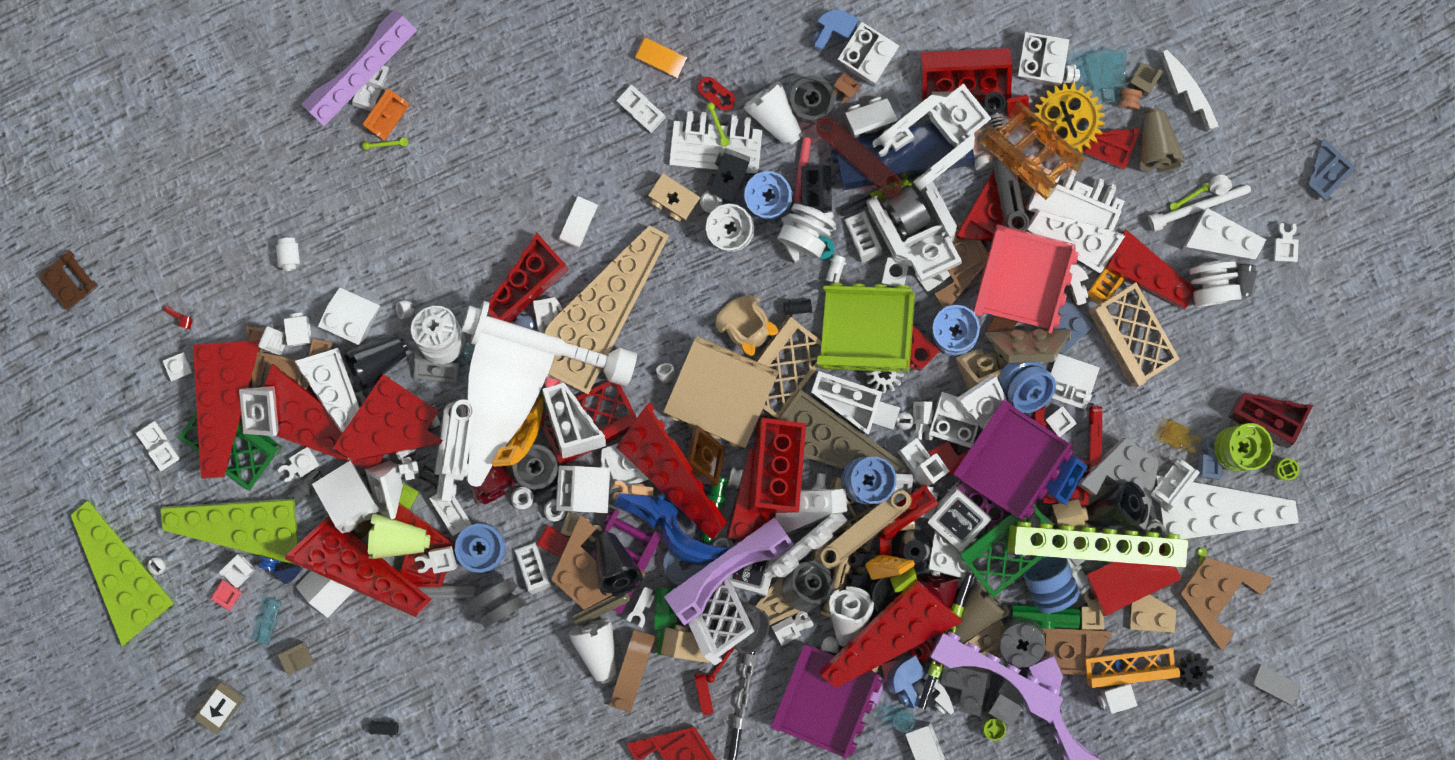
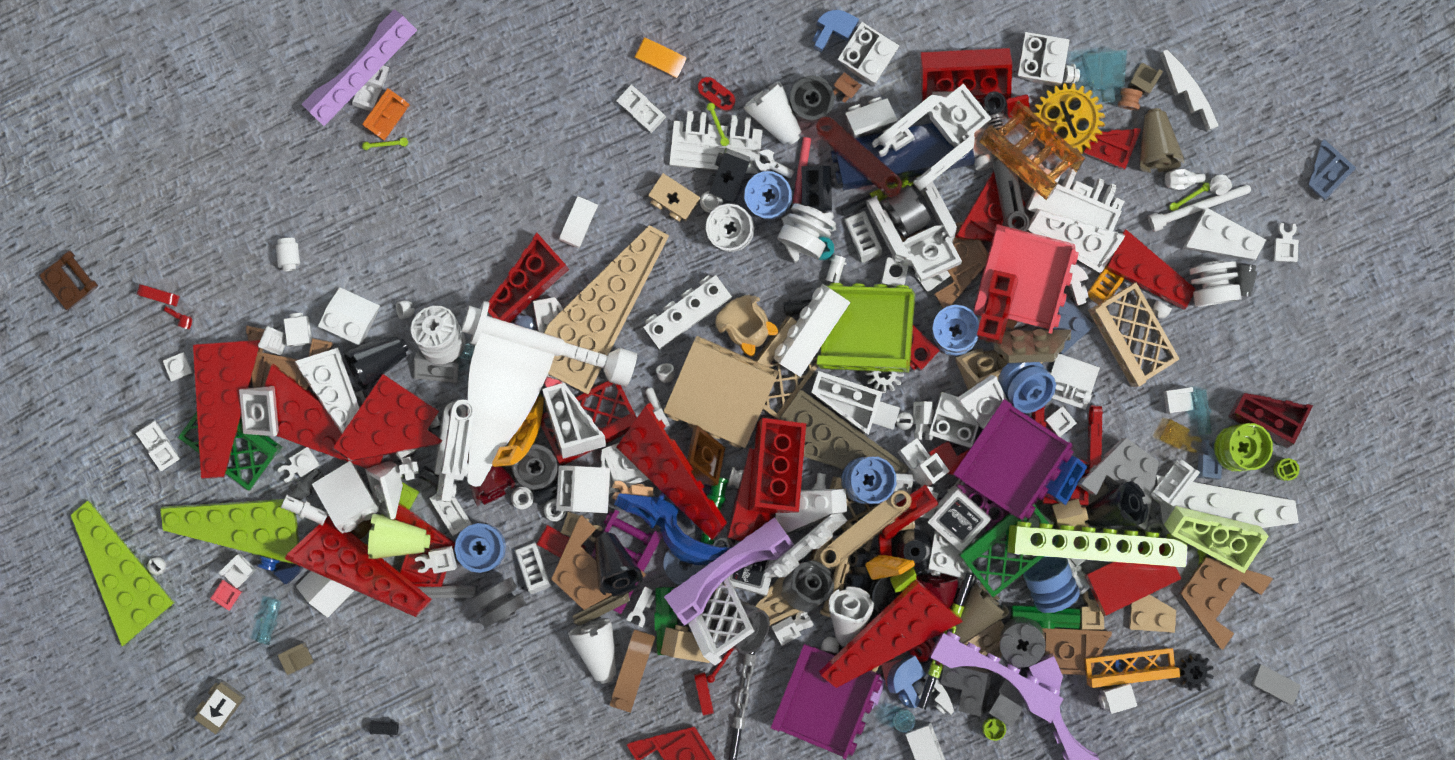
none -> red beam [136,284,180,307]
none -> white pin [281,495,328,525]
none -> white brick [643,275,732,350]
none -> white bar [645,388,670,427]
none -> white bar [753,150,794,178]
none -> white brick [773,284,850,377]
none -> red arch [977,270,1018,344]
none -> white hinge [1152,300,1172,319]
none -> white panel [1163,387,1193,414]
none -> yellowish green wedge [1164,506,1269,573]
none -> white piece [1165,168,1205,190]
none -> clear light blue pin [1192,389,1212,435]

